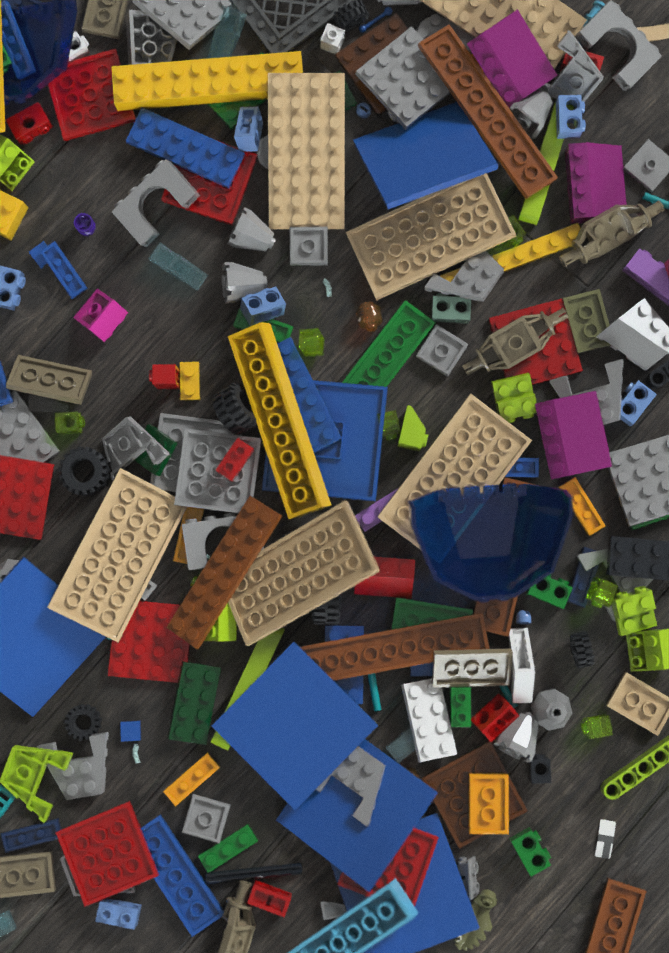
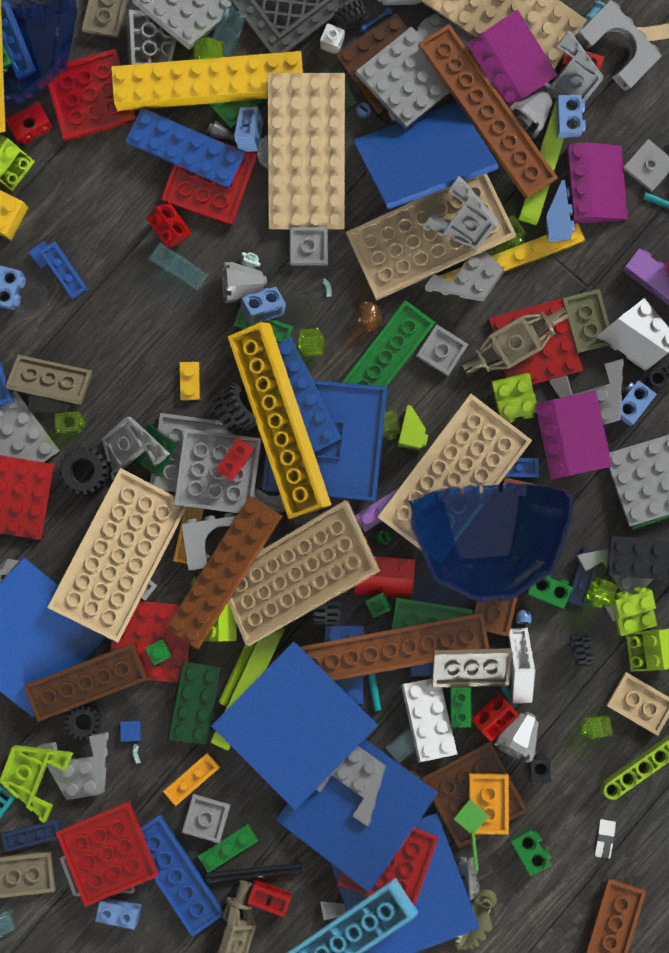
white brick [58,31,90,62] -> none
dark pink slope [73,289,128,342] -> none
dark purple wheel [74,213,96,236] -> none
light grey arch [111,159,201,247] -> none
red brick [149,364,180,389] -> none
light grey cone [227,207,276,251] -> none
sand green brick [431,293,471,324] -> none
light grey cone [530,688,573,731] -> none
light orange tile [558,477,606,536] -> none
dark tan plate [559,200,665,267] -> none
none -> reddish brown plate [23,642,148,722]
none -> green plate [145,639,172,665]
none -> red brick [146,203,192,248]
none -> clear neon green brick [194,37,224,60]
none -> dark grey cone [207,120,236,143]
none -> lime axle [219,641,258,706]
none -> light aqua plate [241,252,260,269]
none -> light grey piece [254,489,286,513]
none -> green plate [365,592,392,618]
none -> green hinge [376,530,392,546]
none -> light grey wing [422,176,498,249]
none -> bright green piece [454,799,489,872]
none -> medium blue slope [546,180,575,242]

